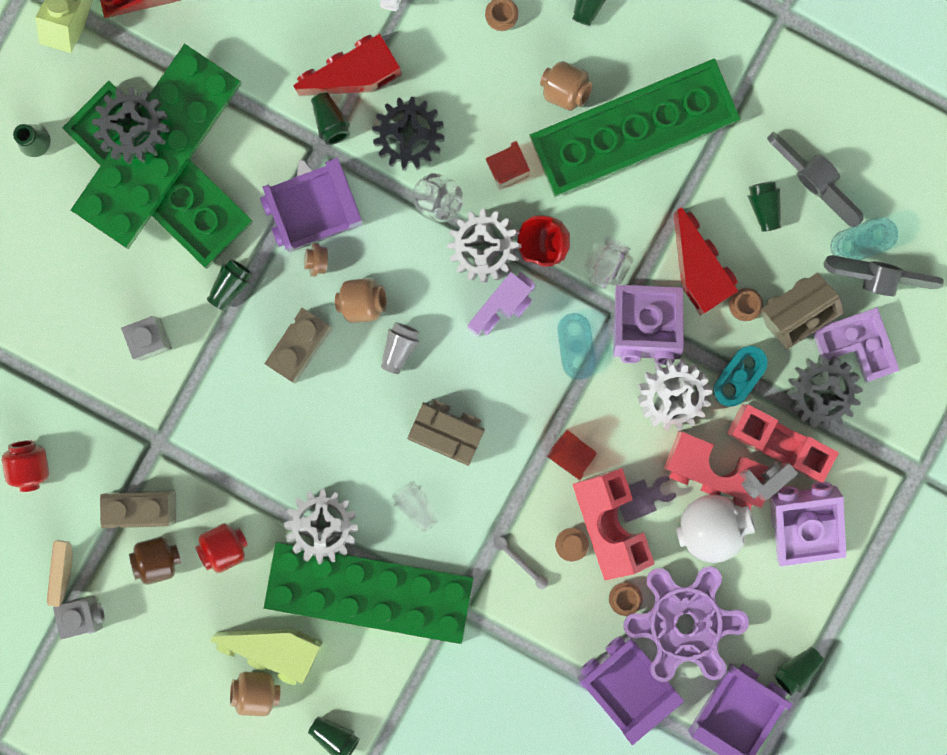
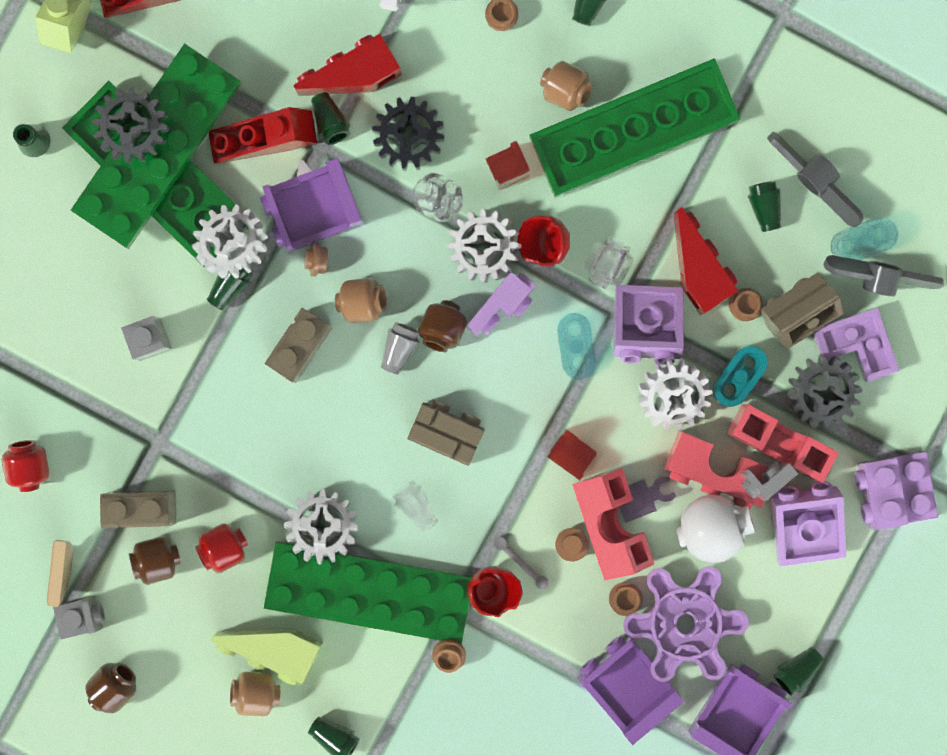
none -> reddish brown head [85,663,136,713]
none -> white gear [192,204,268,279]
none -> red slope [208,107,318,164]
none -> reddish brown head [418,300,467,352]
none -> medium nougat plate [432,639,466,673]
none -> red hair [467,566,523,617]
none -> lavender plate [855,451,938,530]

